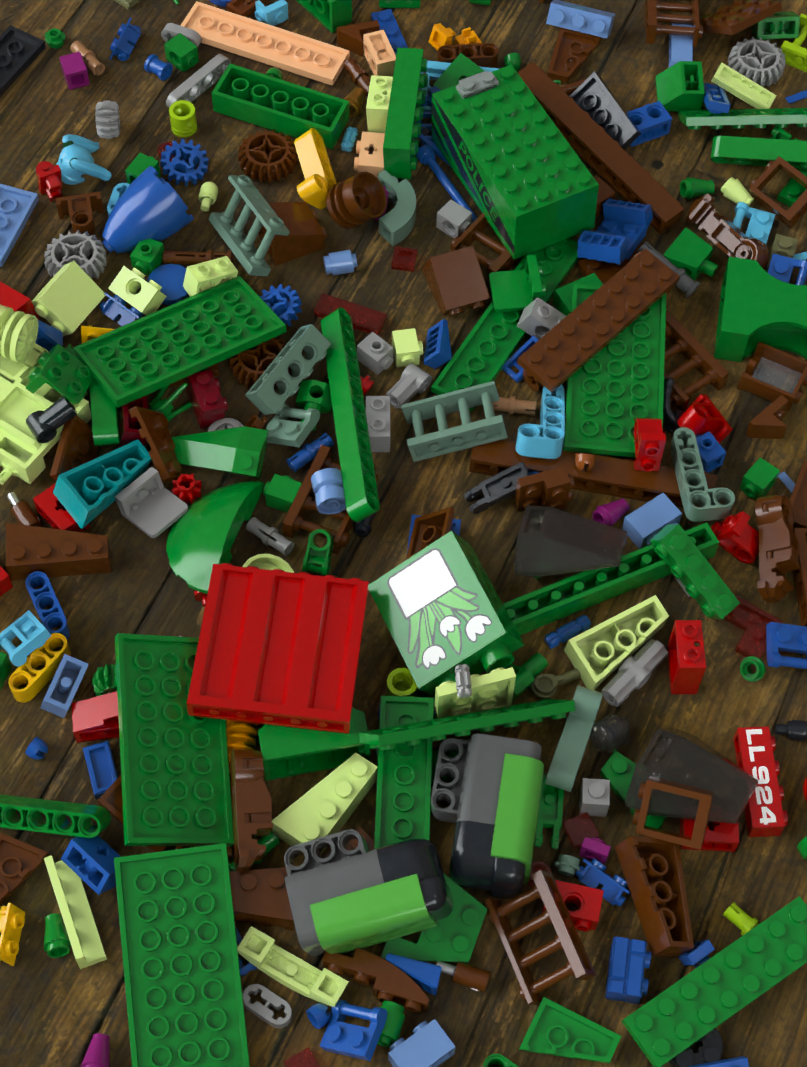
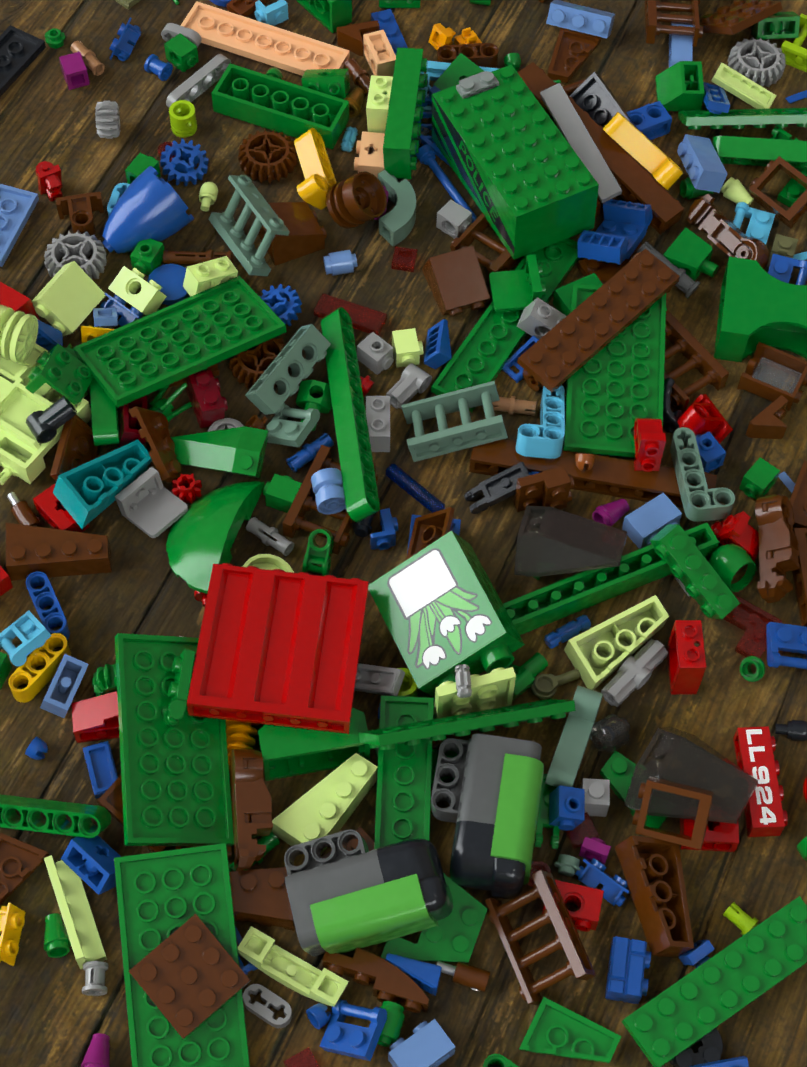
medium azure hair [56,134,112,185] -> none
none -> light grey bush [82,961,109,996]
none -> medium blue plate [93,307,118,328]
none -> reddish brown plate [129,914,251,1039]
none -> green hinge [163,649,195,727]
none -> green brick [301,69,350,98]
none -> light grey tile [355,663,405,696]
none -> blue bracket [370,508,398,550]
none -> clear blue axle [386,464,445,513]
none -> light grey tile [540,83,622,203]
none -> blue brick [549,785,585,830]
none -> yellow beam [603,112,683,190]
none -> medium blue brick [677,134,728,193]
none -> green helmet [709,544,756,592]

